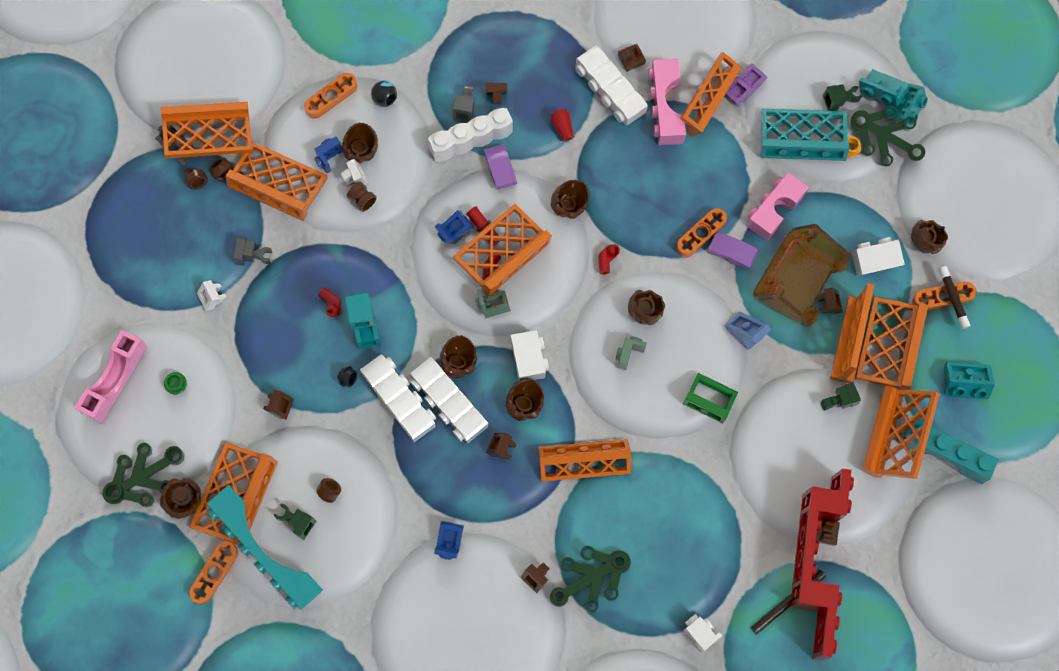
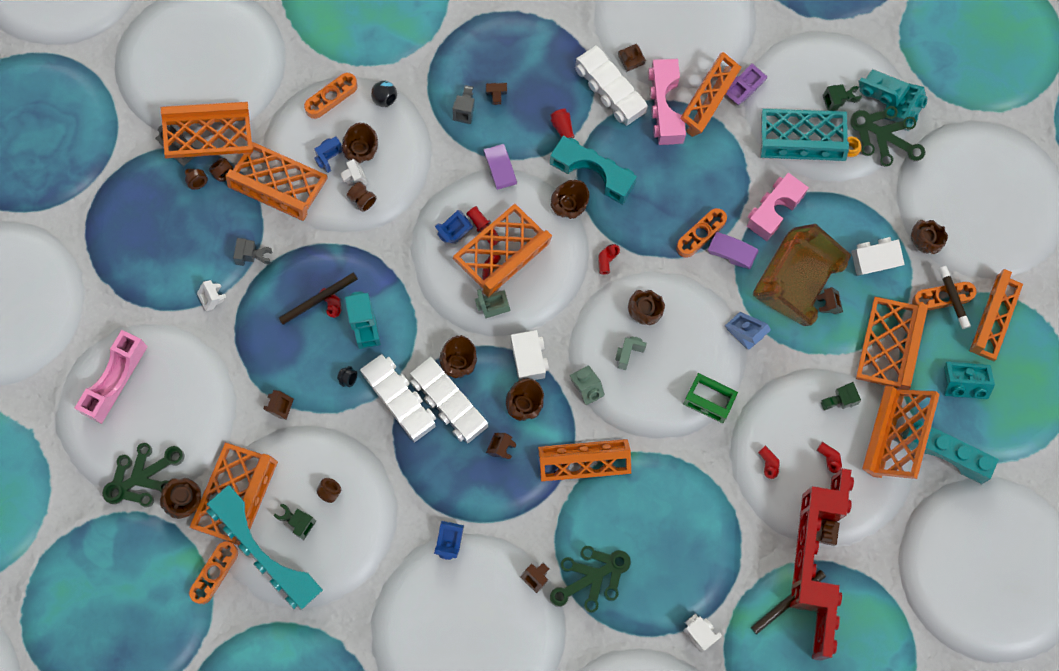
green plate [164,372,187,395] -> none
white brick [428,108,513,162] -> none
orange fence [830,283,874,383] -> none
none -> dark brown bar [279,272,358,325]
none -> teal arch [550,136,637,205]
none -> sand green bracket [570,365,605,405]
none -> red arm [758,446,780,479]
none -> red arm [816,441,842,473]
none -> orange fence [969,269,1023,361]

